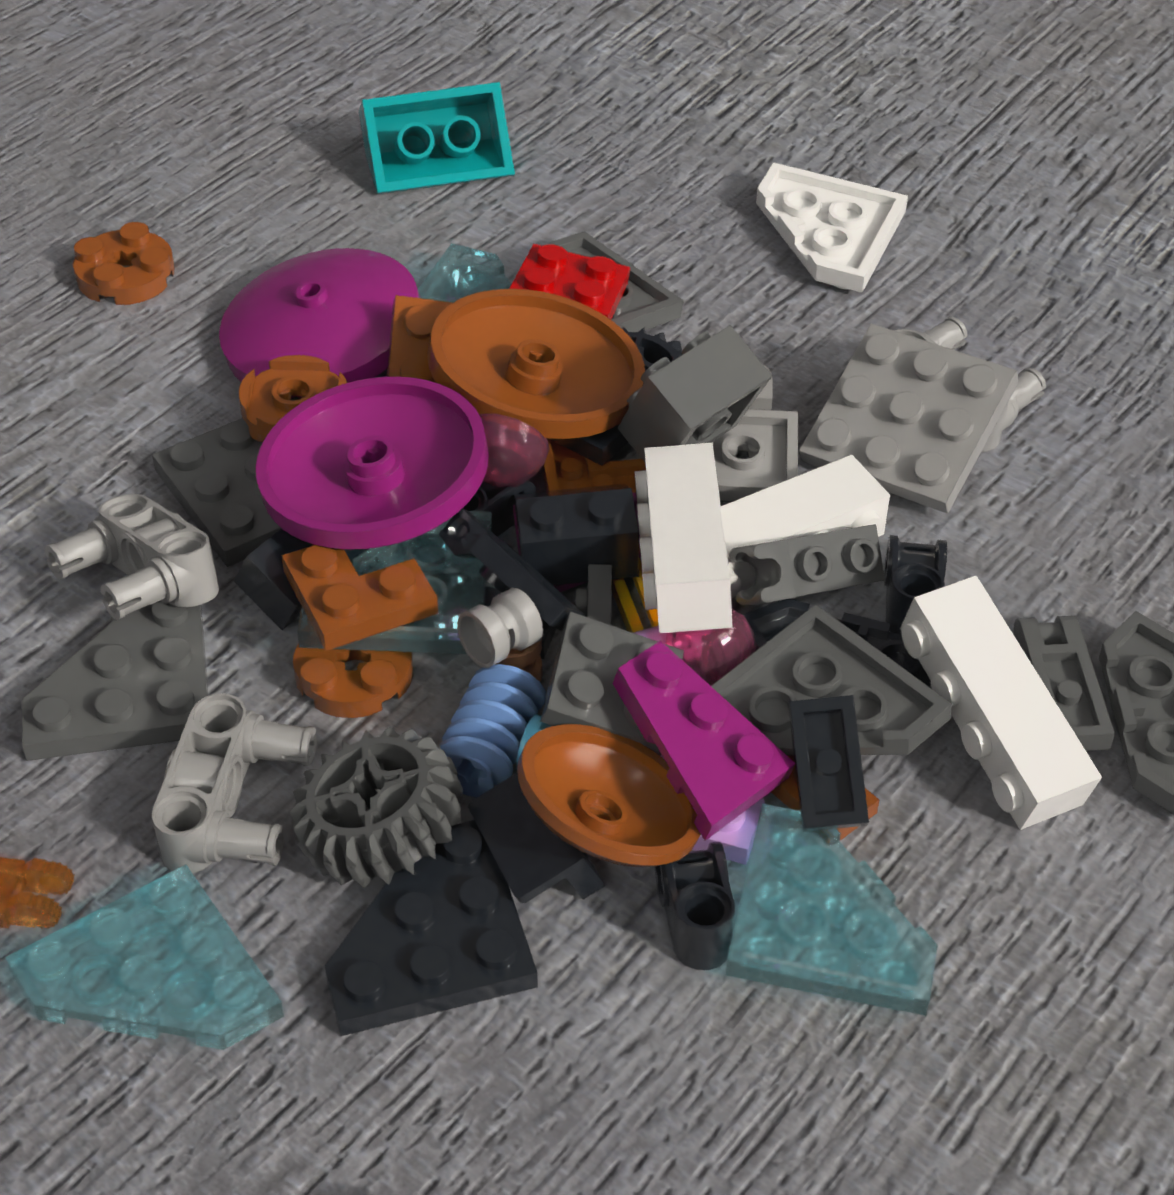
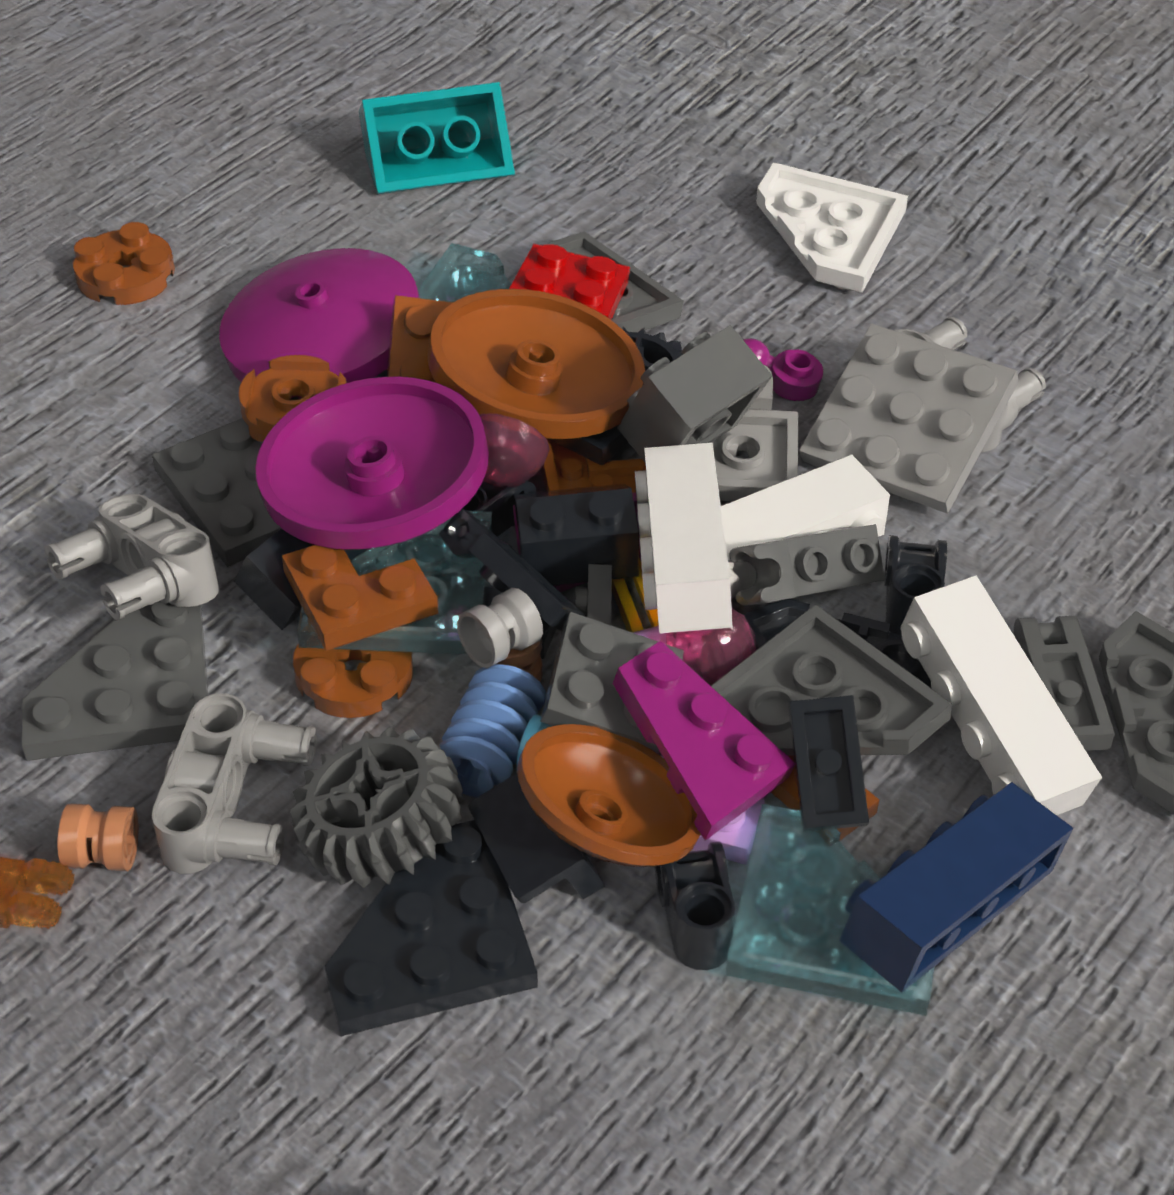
clear light blue plate [5,864,284,1050] -> none
none -> nougat wheel [57,803,139,871]
none -> magenta plate [743,338,824,401]
none -> dark blue brick [839,782,1074,993]

